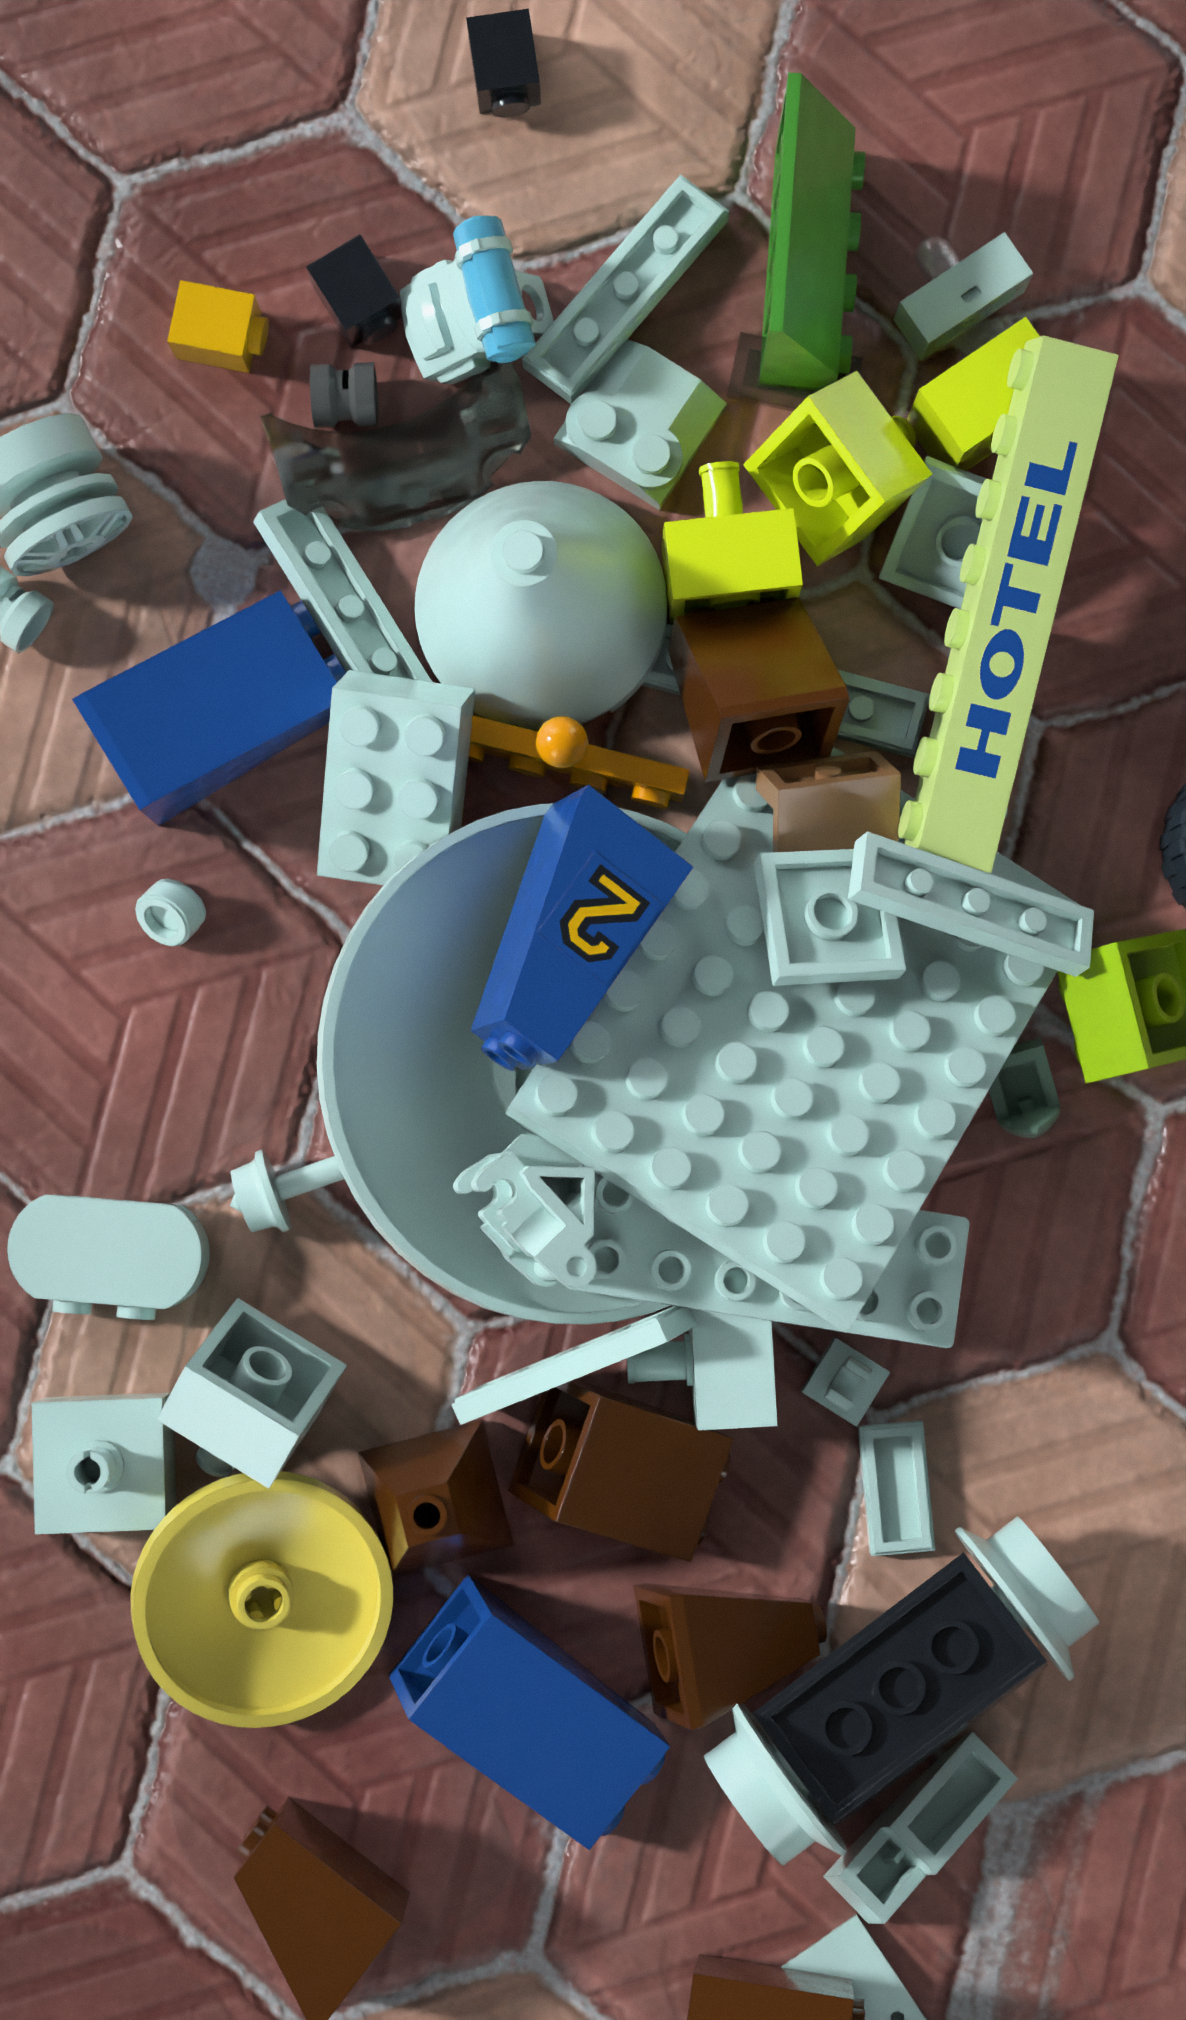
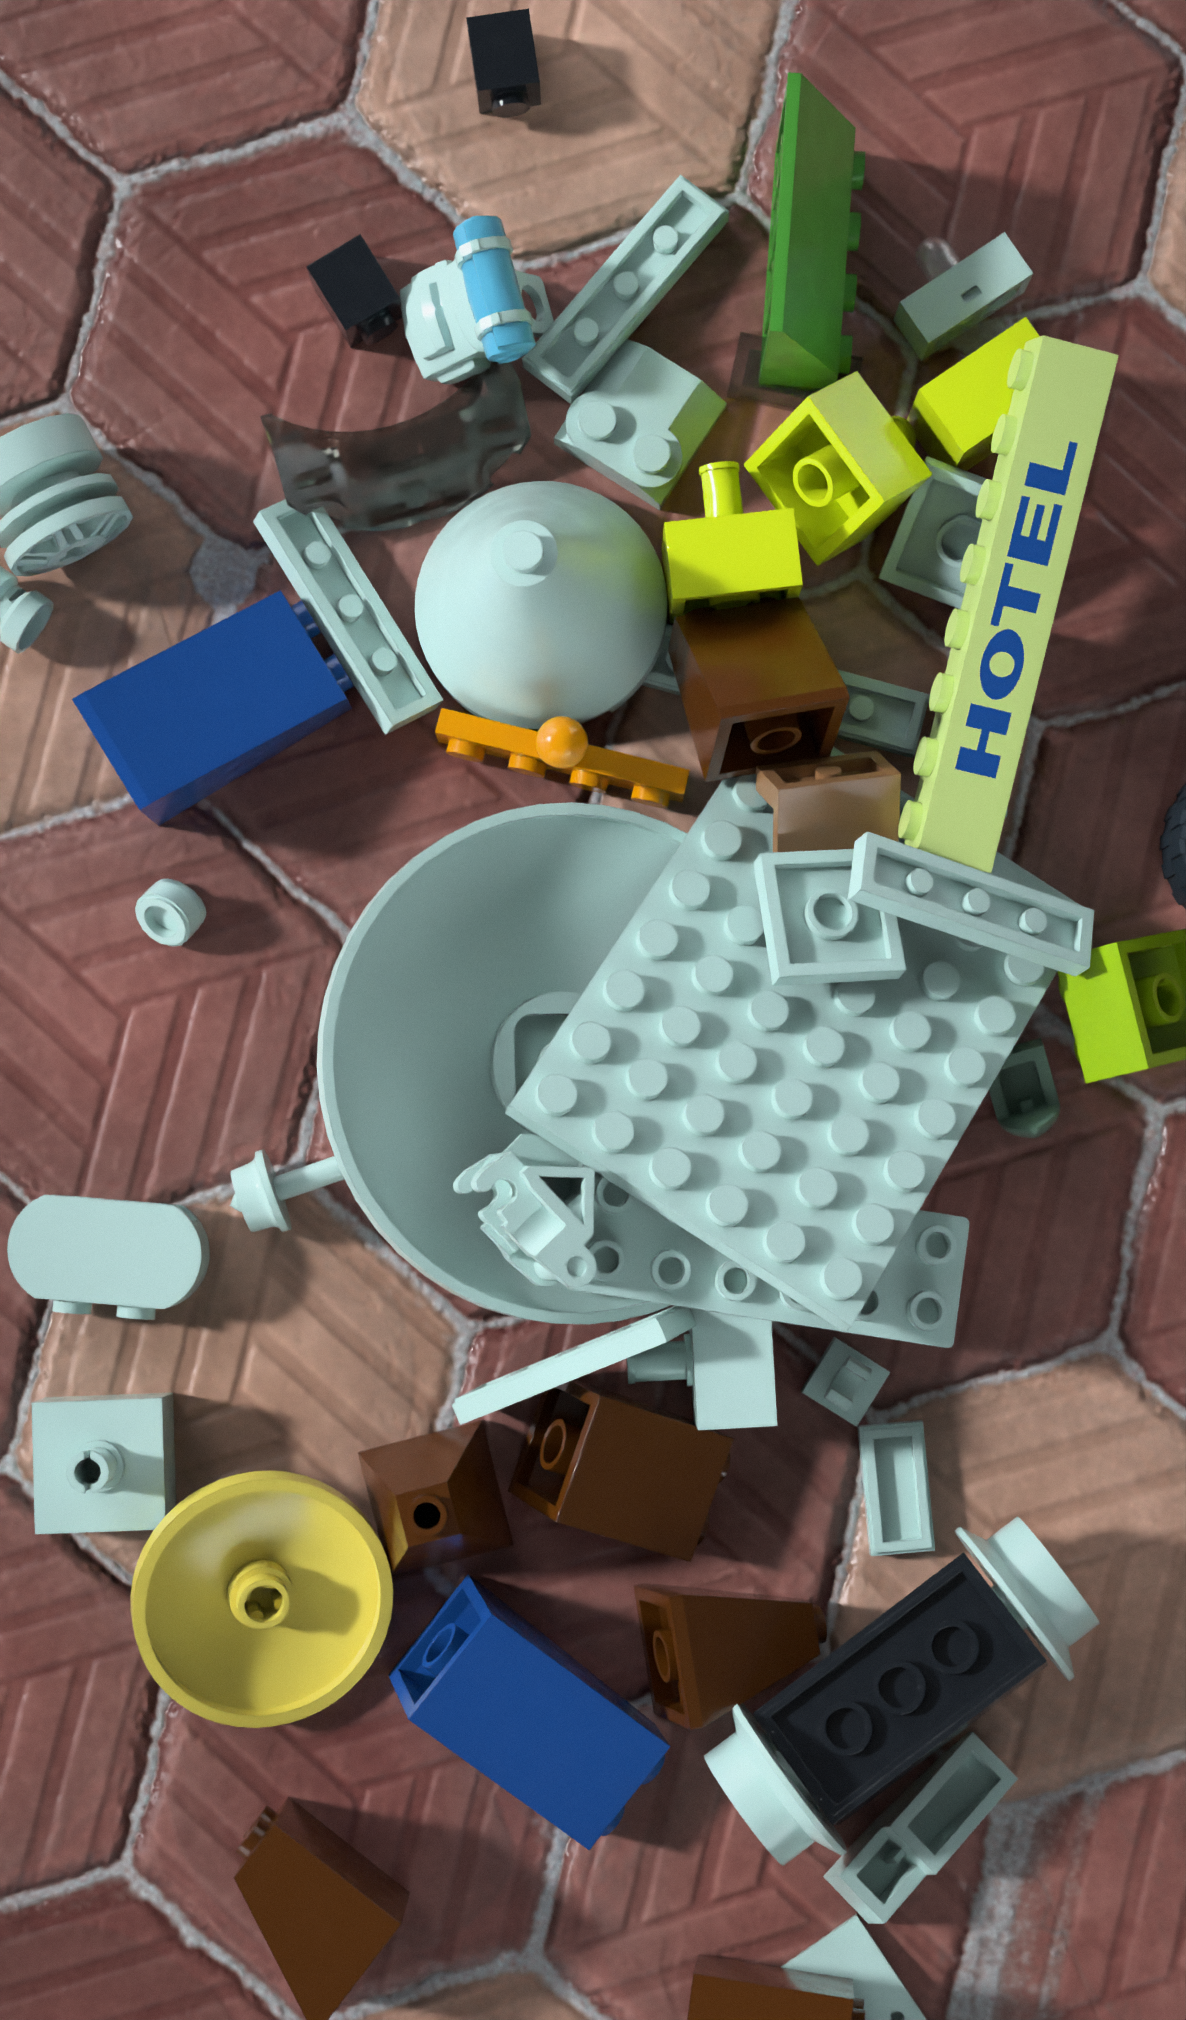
light aqua brick [157,1298,347,1489] -> none
yellow brick [167,280,269,373] -> none
dark grey wheel [310,362,378,428] -> none
light aqua brick [317,670,475,885] -> none
blue slope [470,784,693,1071] -> none

